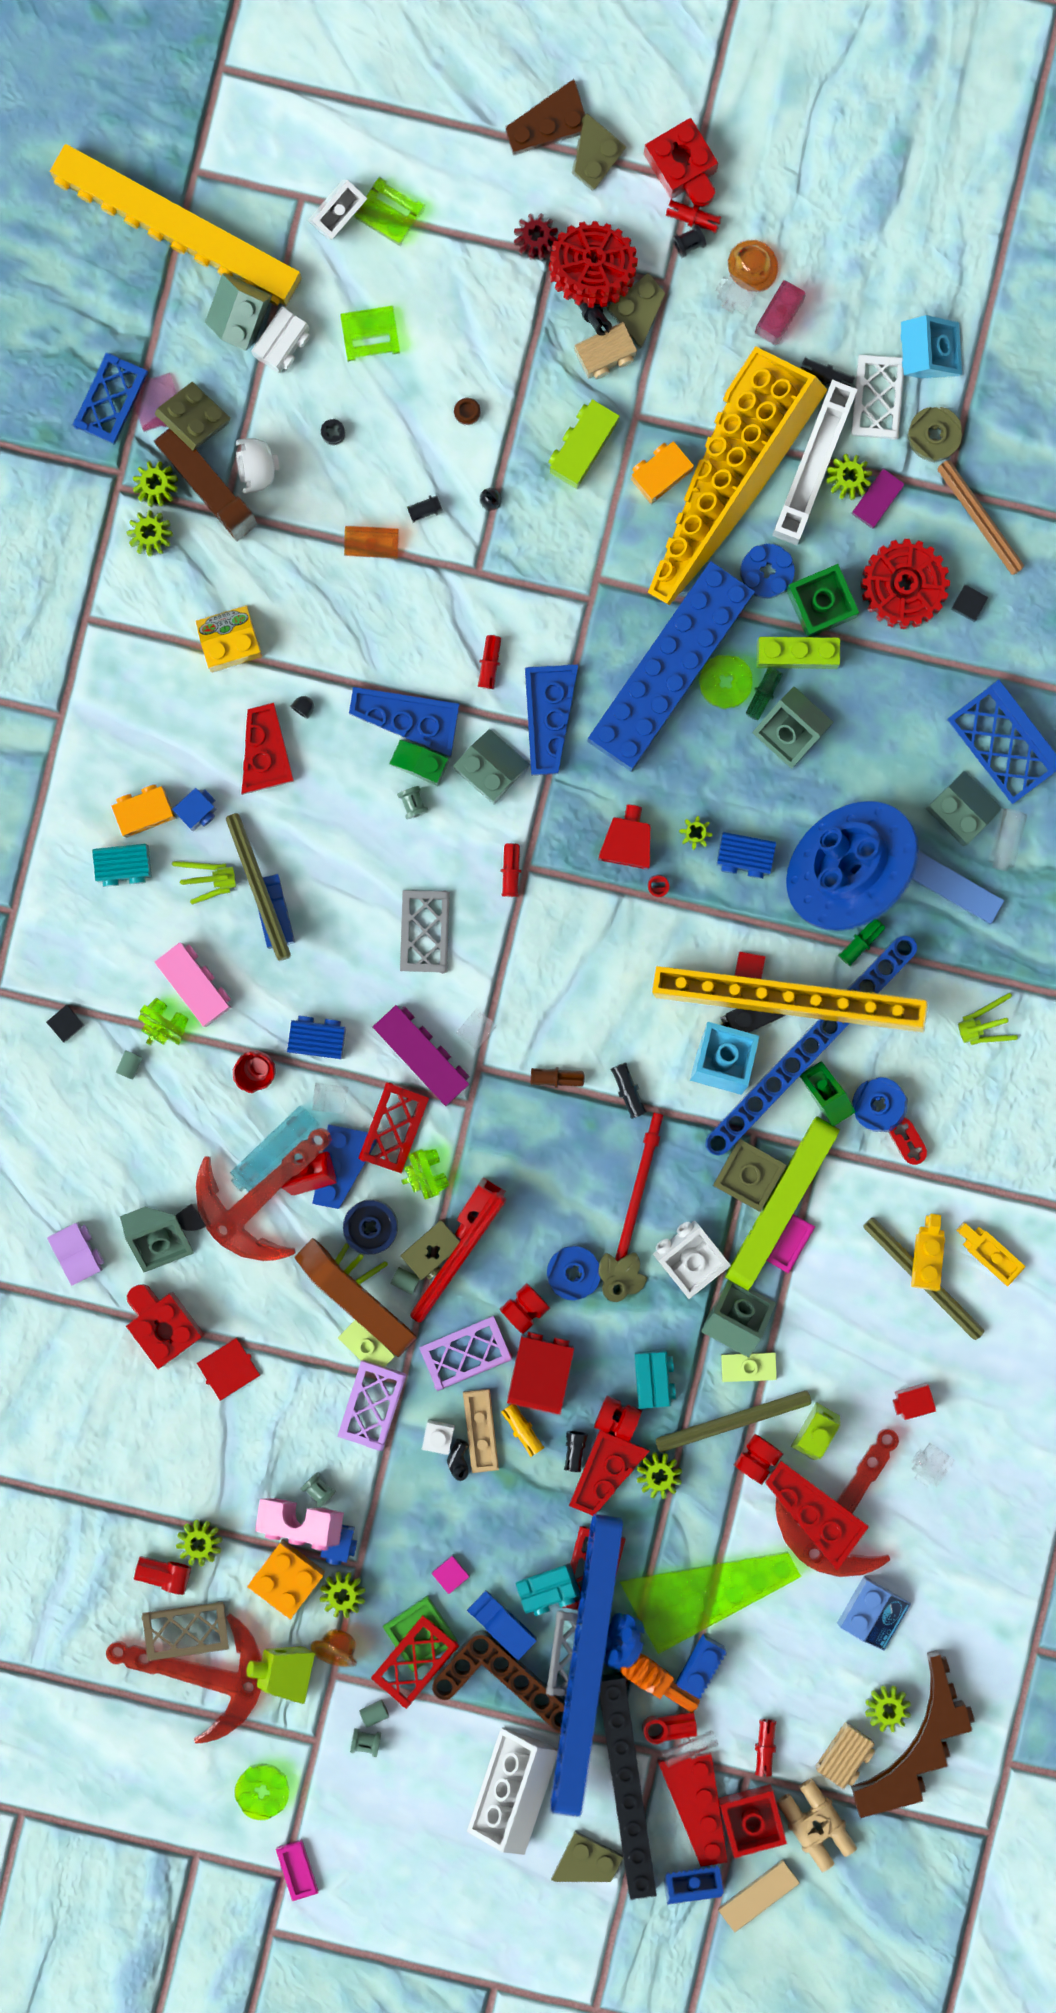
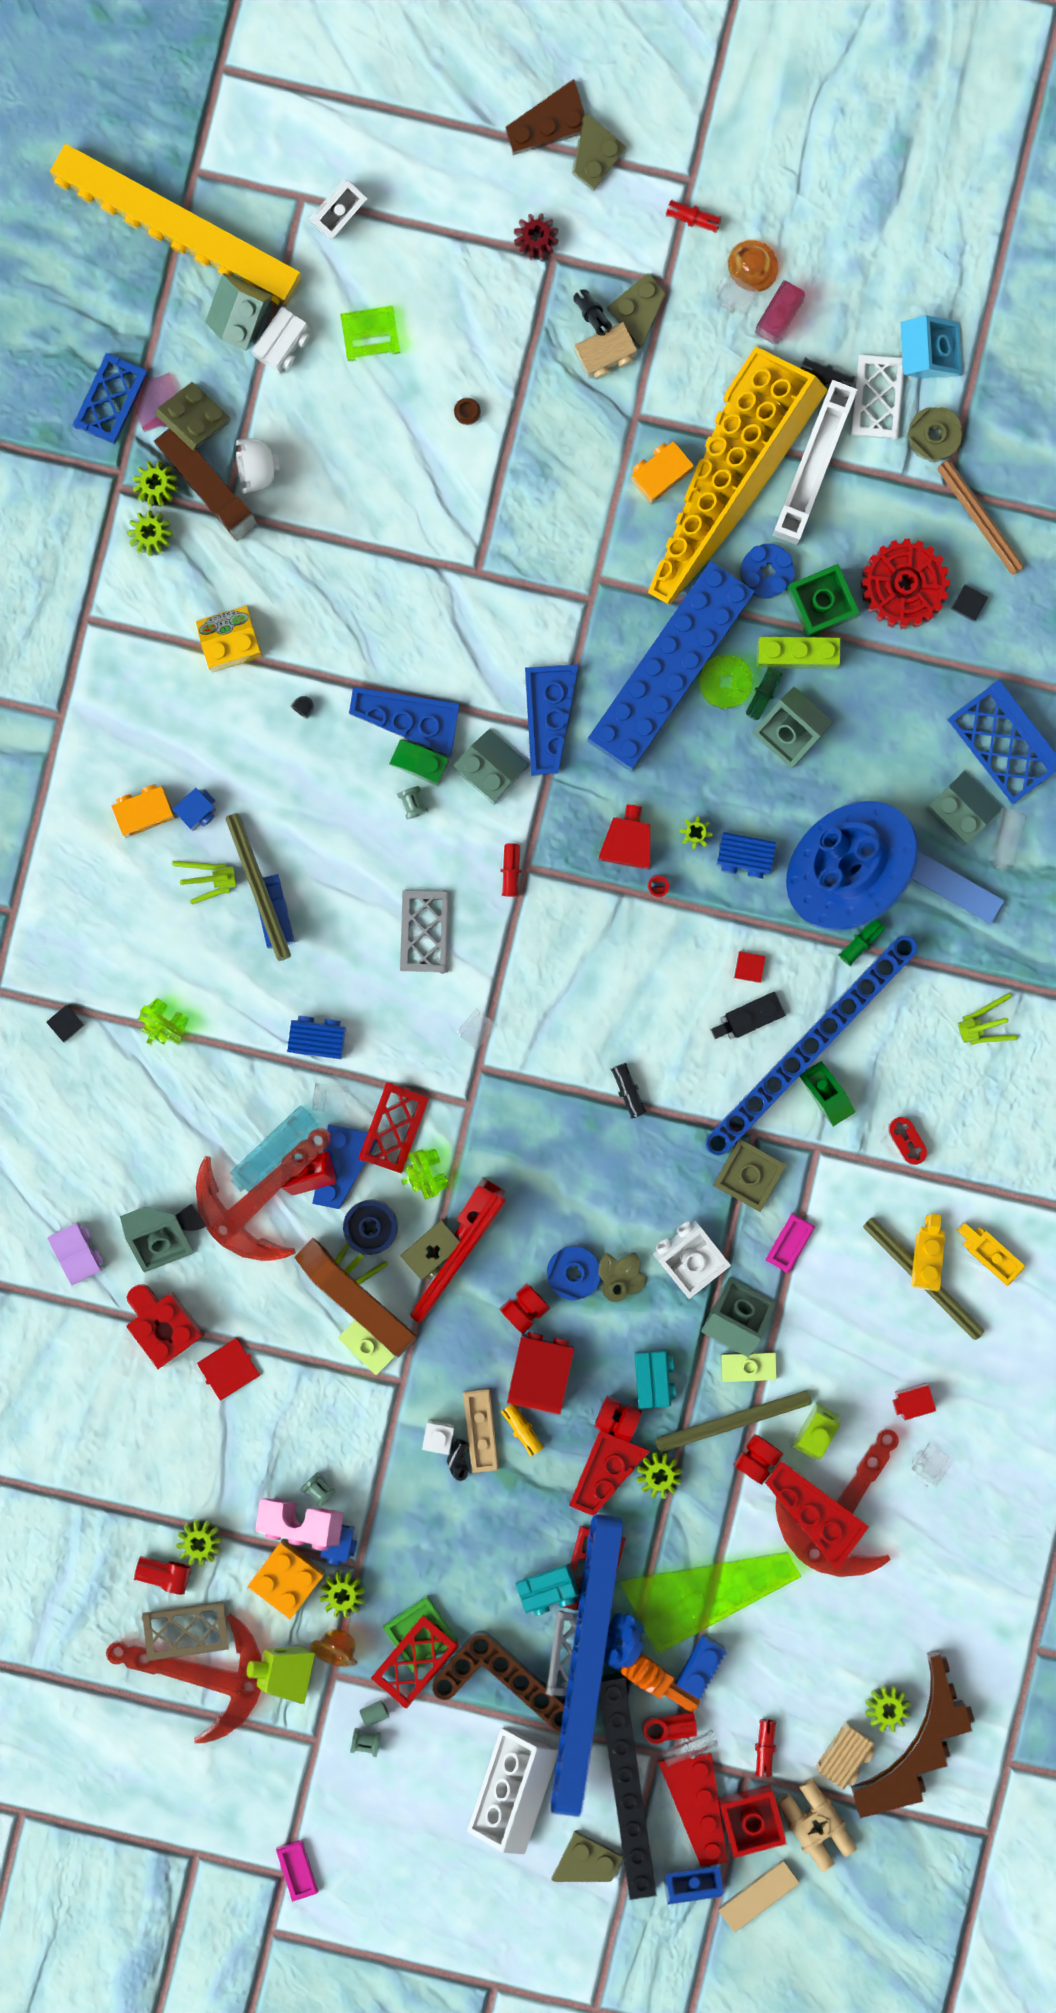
teal brick [92,844,152,887] -> none
sand green hinge [116,1050,143,1080] -> none
bright pink brick [155,942,231,1027] -> none
red hair [232,1050,276,1093] -> none
clear neon green plate [235,1763,290,1820] -> none
red wing [241,703,294,795] -> none
black bush [321,419,345,445] -> none
lavender window [337,1360,407,1451] -> none
clear orange slope [344,526,399,559] -> none
clear neon green plate [354,177,425,246] -> none
magenta brick [372,1005,470,1106] -> none
sand green hinge [390,1267,420,1295] -> none
black pin [407,495,443,522] -> none
lavender window [419,1316,512,1391] -> none
dark pink tile [431,1555,470,1594] -> none
blue piece [467,1590,537,1661] -> none
red axle [477,635,501,689] -> none
black hinge [480,488,501,511] -> none
reddish brown axle [530,1067,585,1088] -> none
lime brick [548,399,620,489] -> none
red piece [549,221,638,308] -> none
black pin [564,1431,588,1472] -> none
red bar [615,1112,664,1261] -> none
red brick [644,117,718,207] -> none
yellow brick [652,966,928,1033] -> none
black bush [672,224,707,258] -> none
medium azure slope [690,1022,760,1095] -> none
lime beam [724,1116,840,1291] -> none
lime gear [826,454,872,500] -> none
medium blue slope [837,1576,911,1651] -> none
magenta tile [851,469,905,529] -> none
blue plate [852,1077,908,1132] -> none

